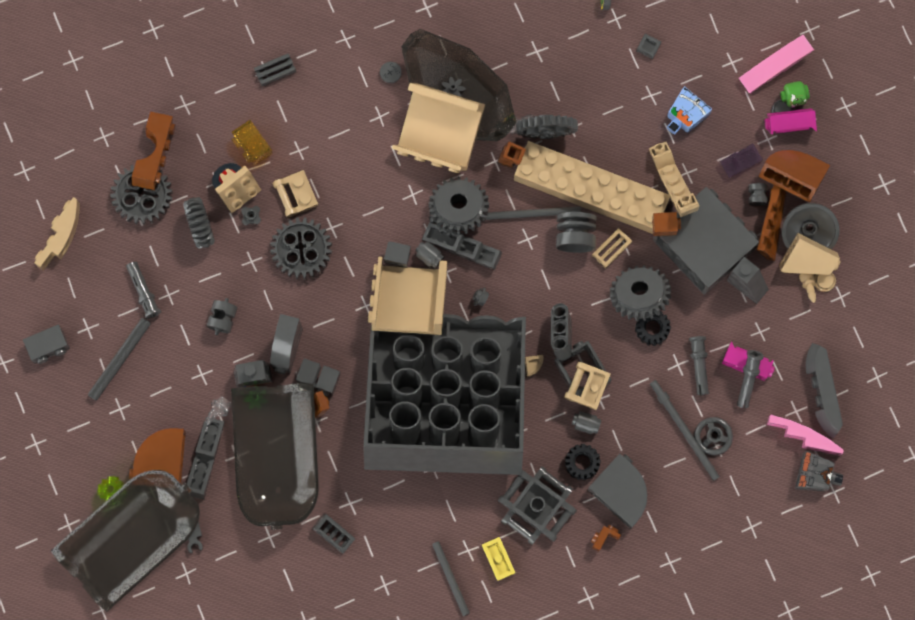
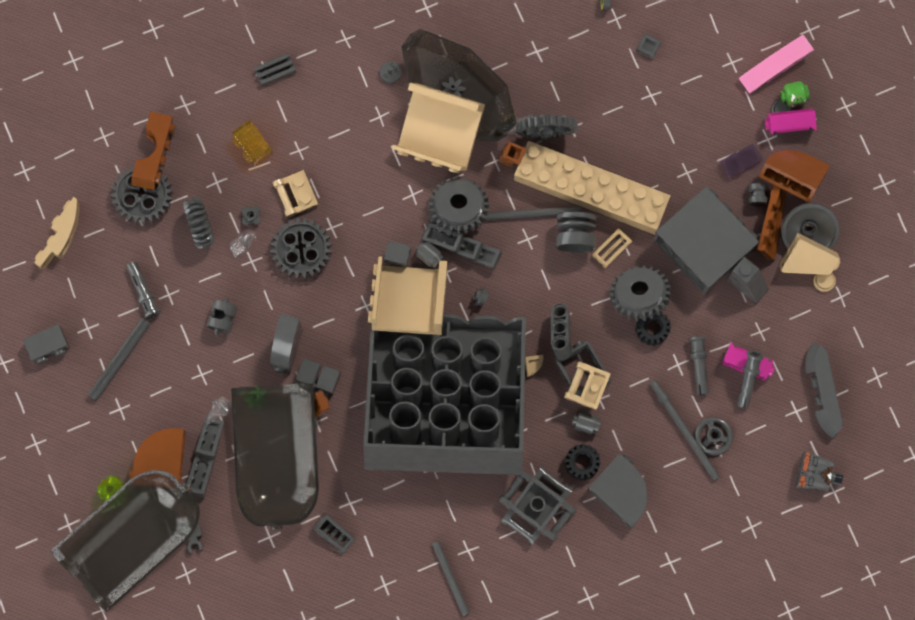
tan plate [212,163,261,213] -> none
dark grey torso [234,360,273,389] -> none
light yellow plate [482,537,515,581] -> none
dark orange bracket [591,525,621,552] -> none
tan slope [649,142,699,217] -> none
dark orange brick [652,212,681,236] -> none
light blue torso [667,86,712,135] -> none
bright pink slope [767,415,843,456] -> none
tan bar [799,274,816,303] -> none
none -> clear piece [230,231,256,258]

